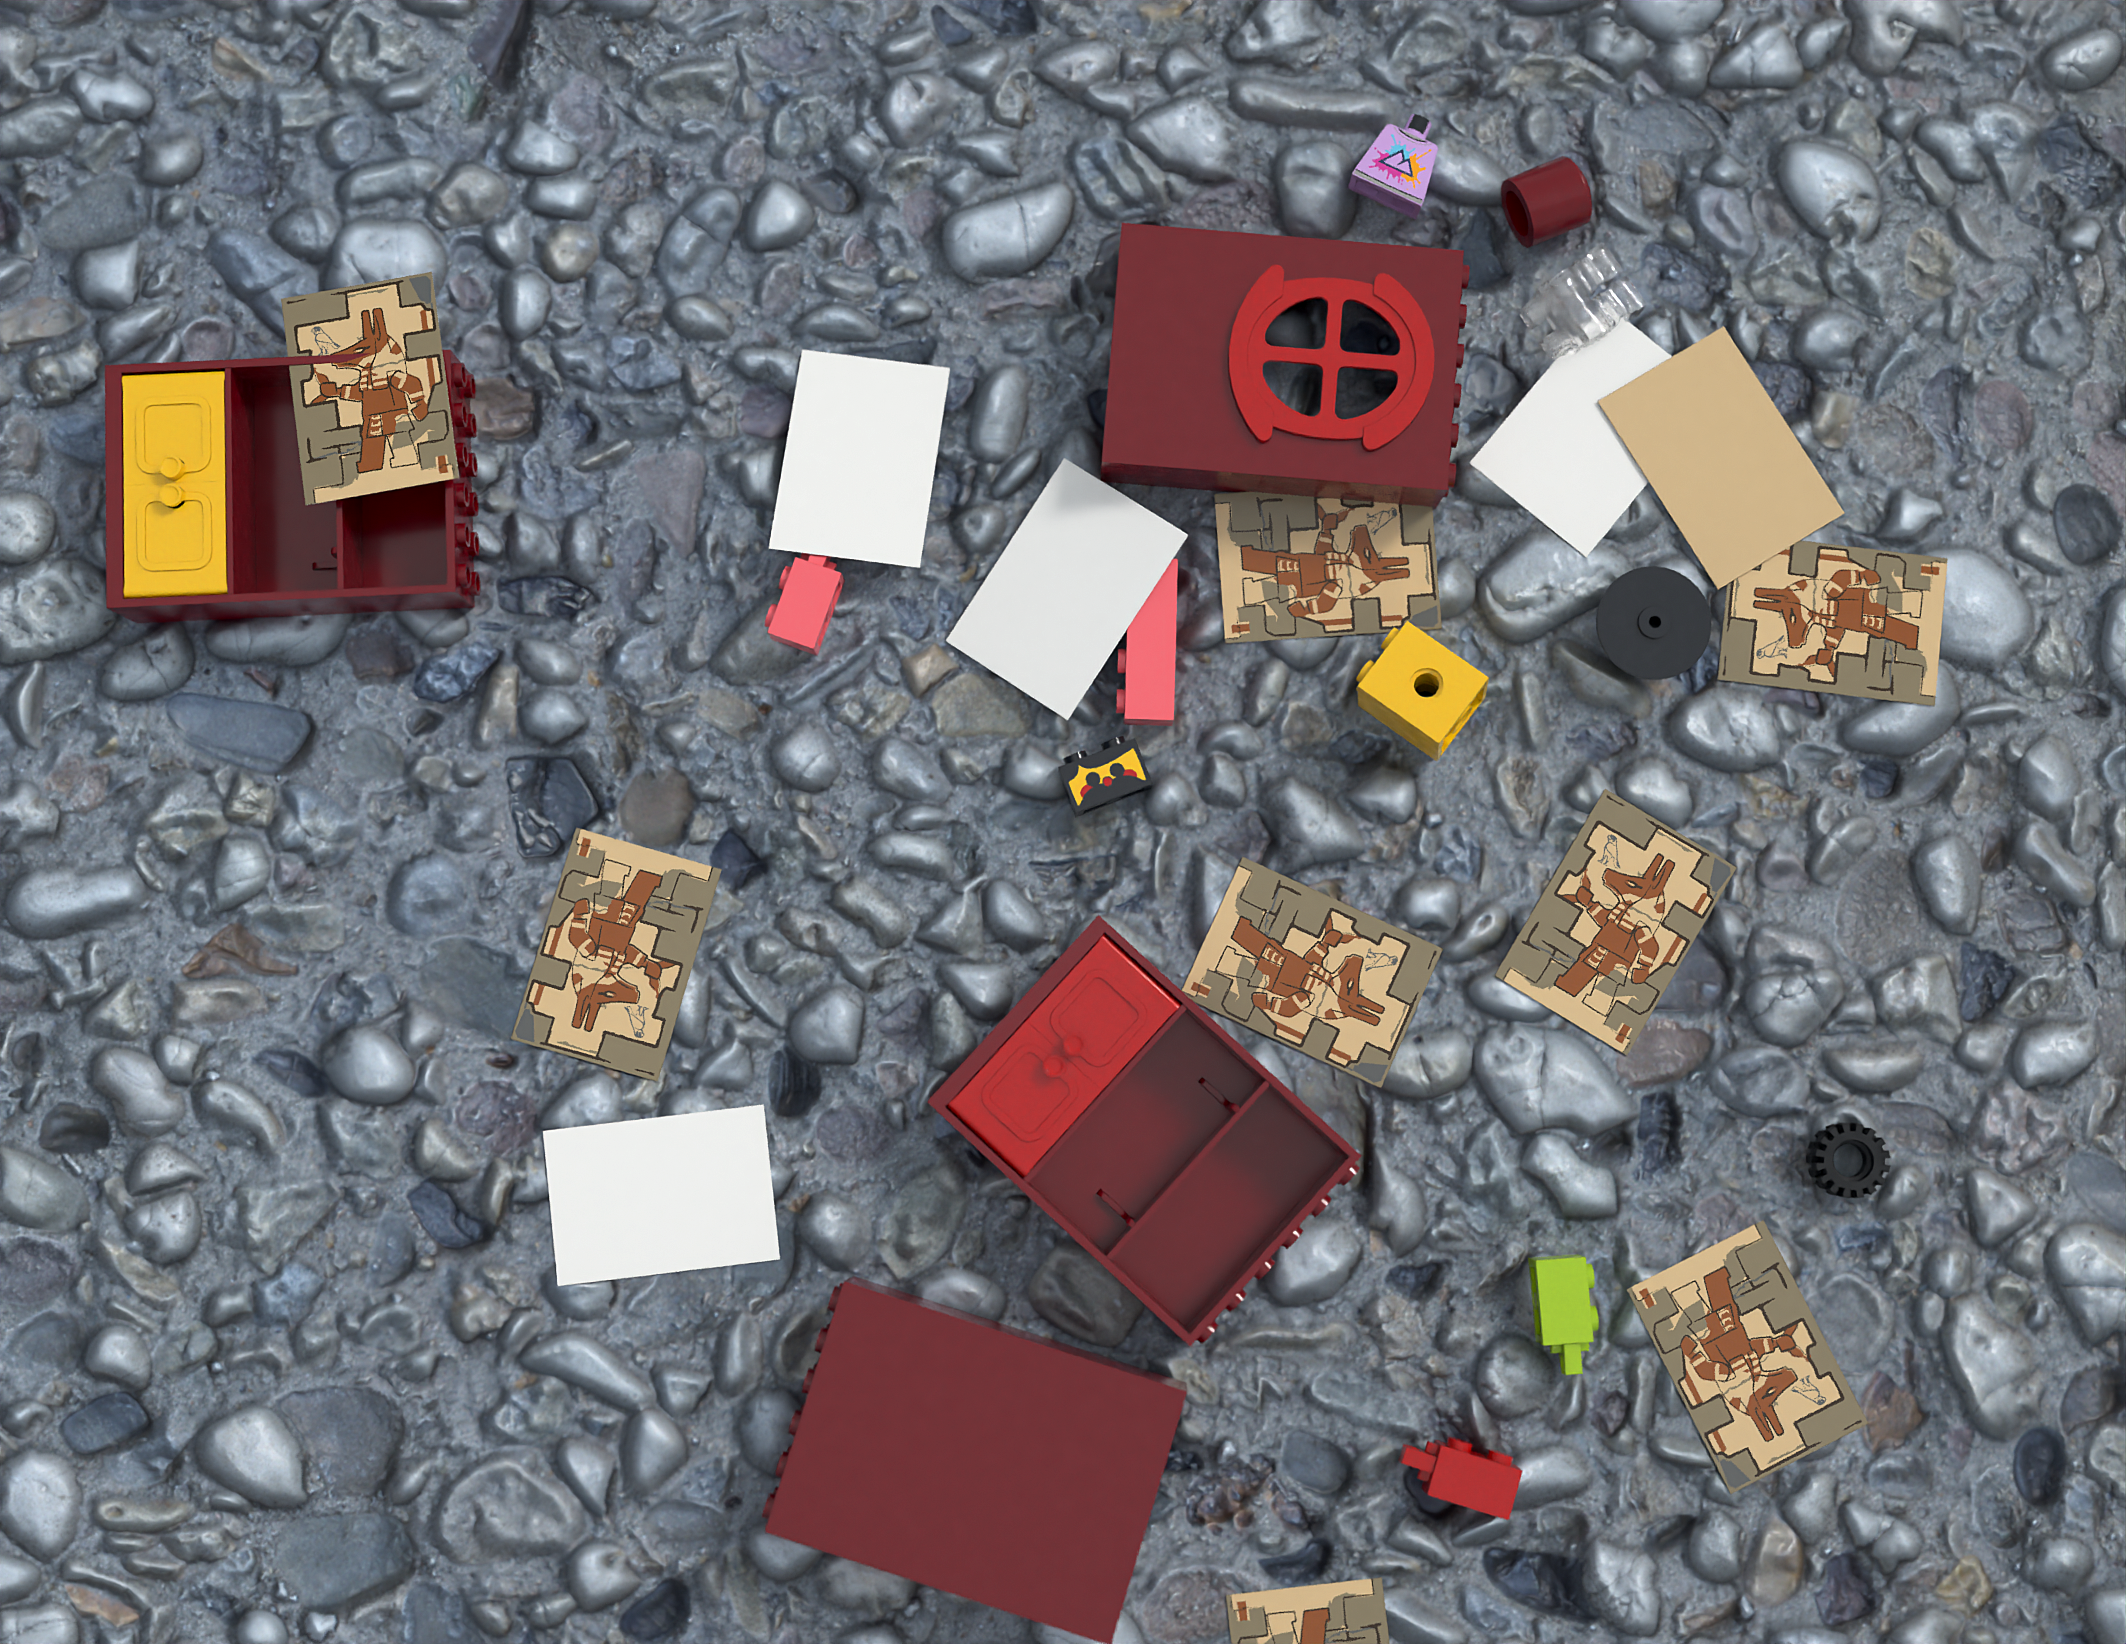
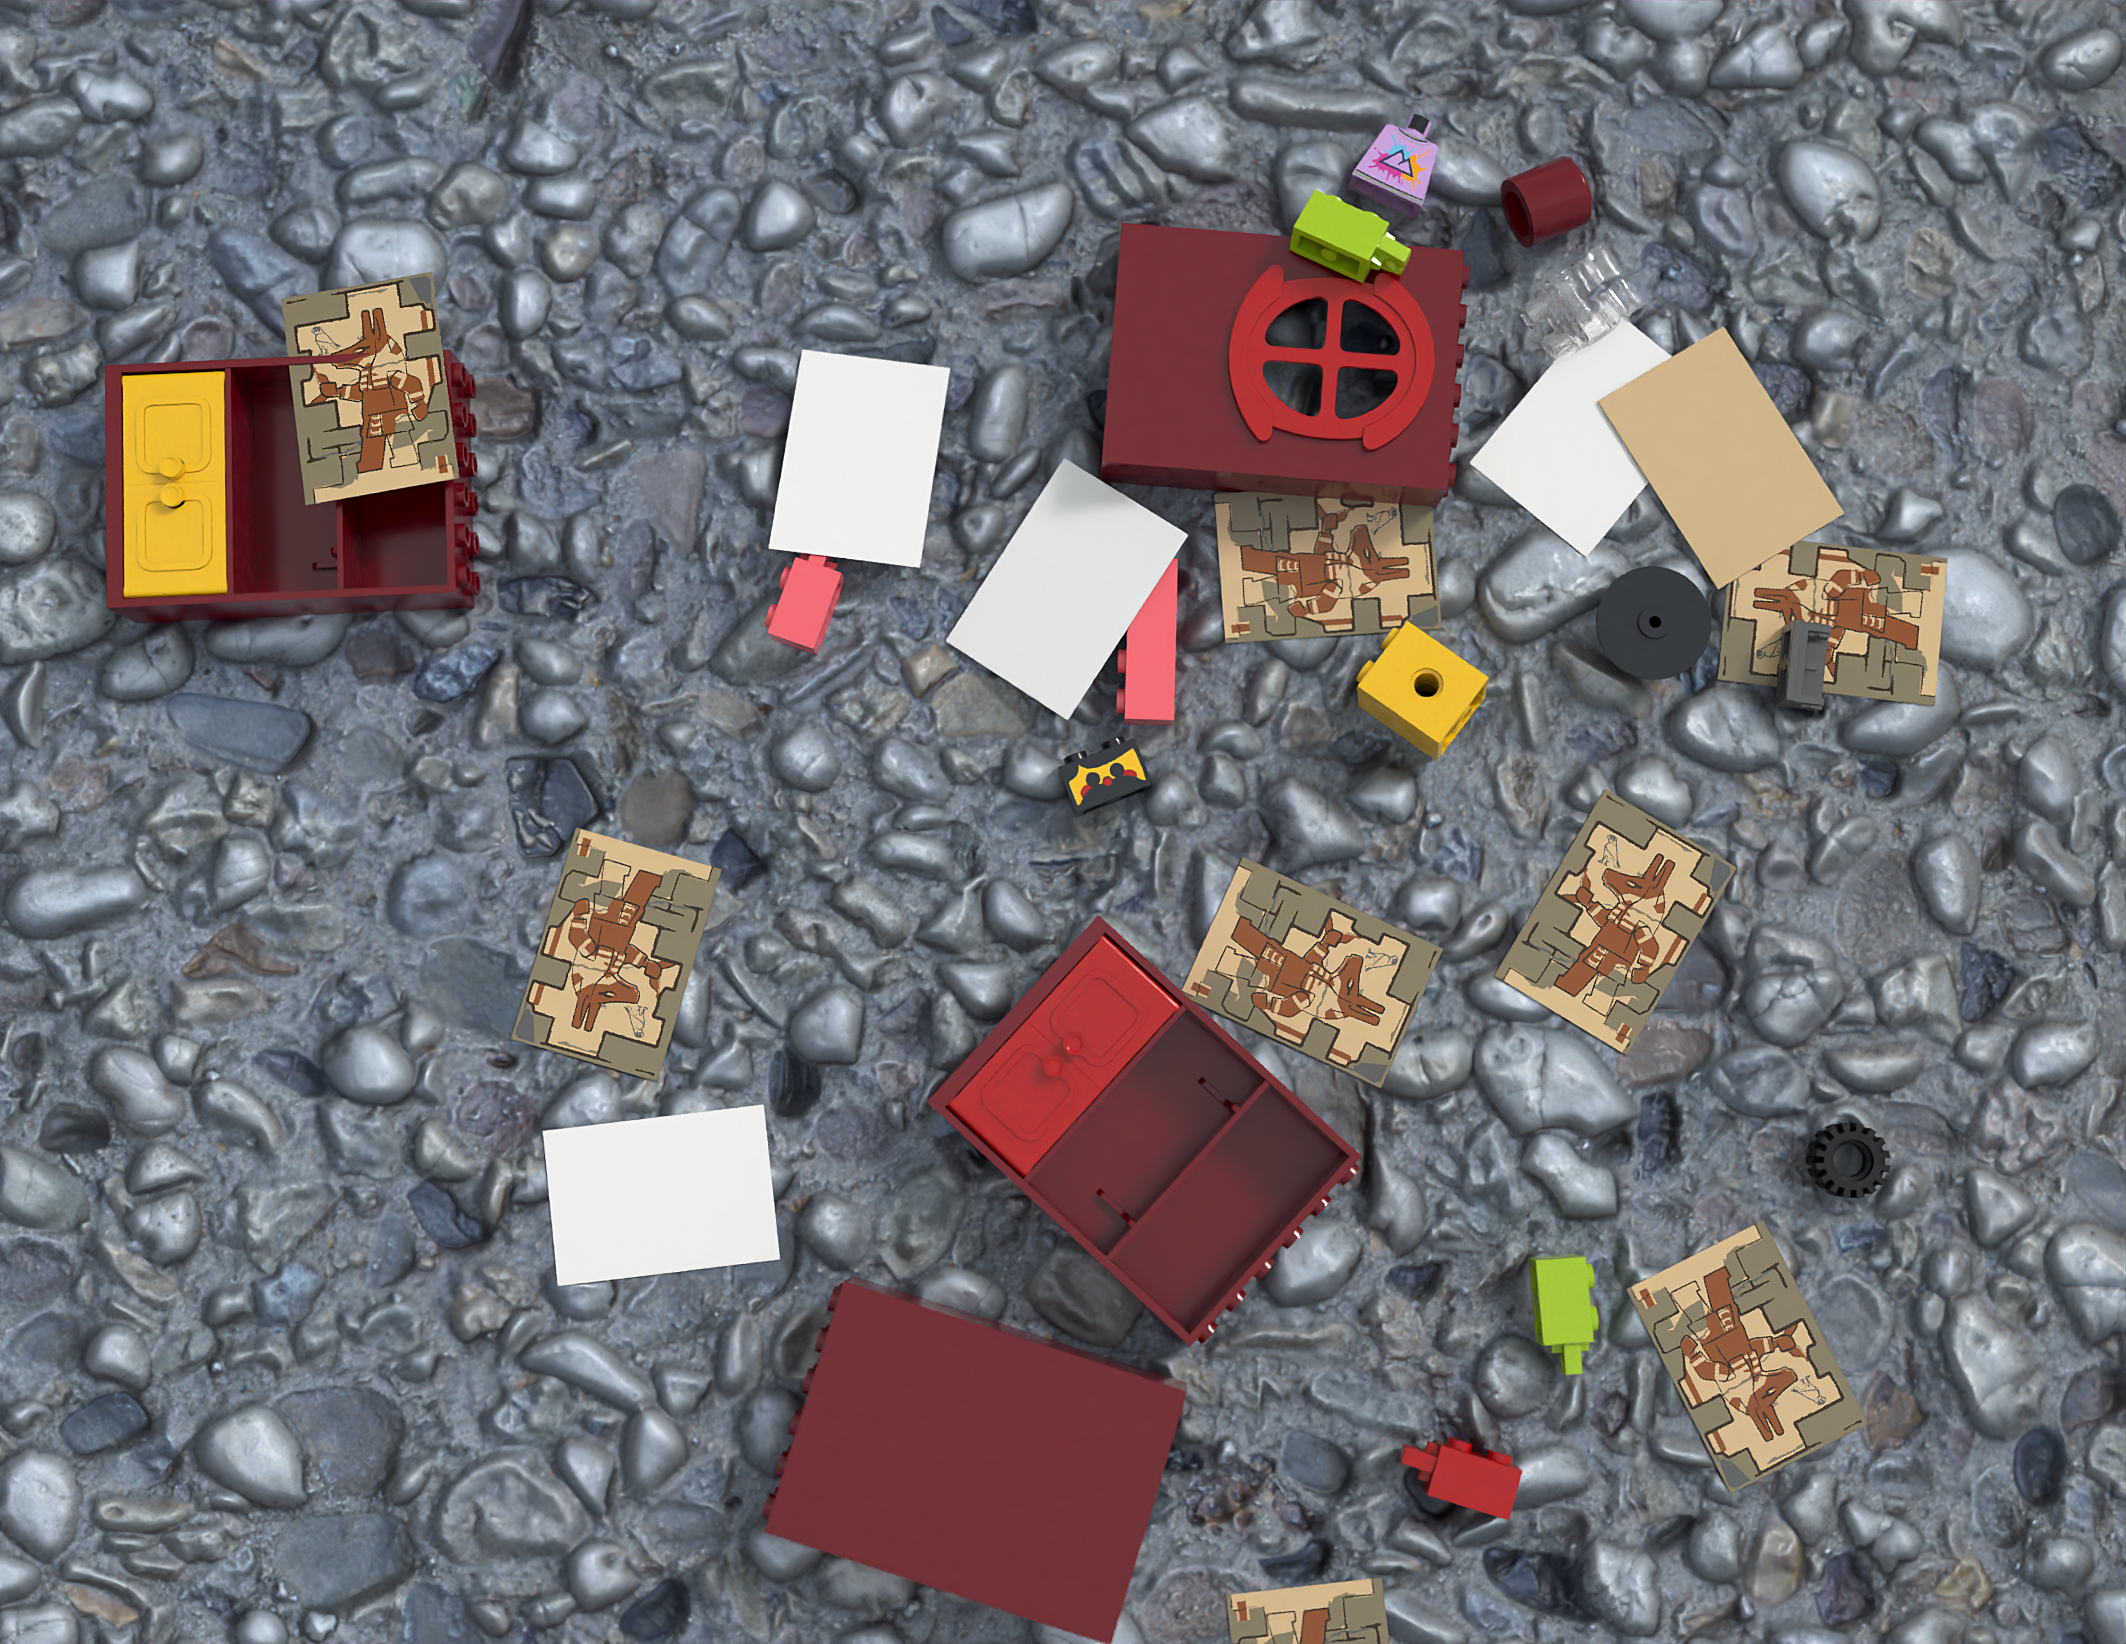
none -> lime hinge [1289,190,1411,283]
none -> dark grey hinge [1775,619,1832,712]

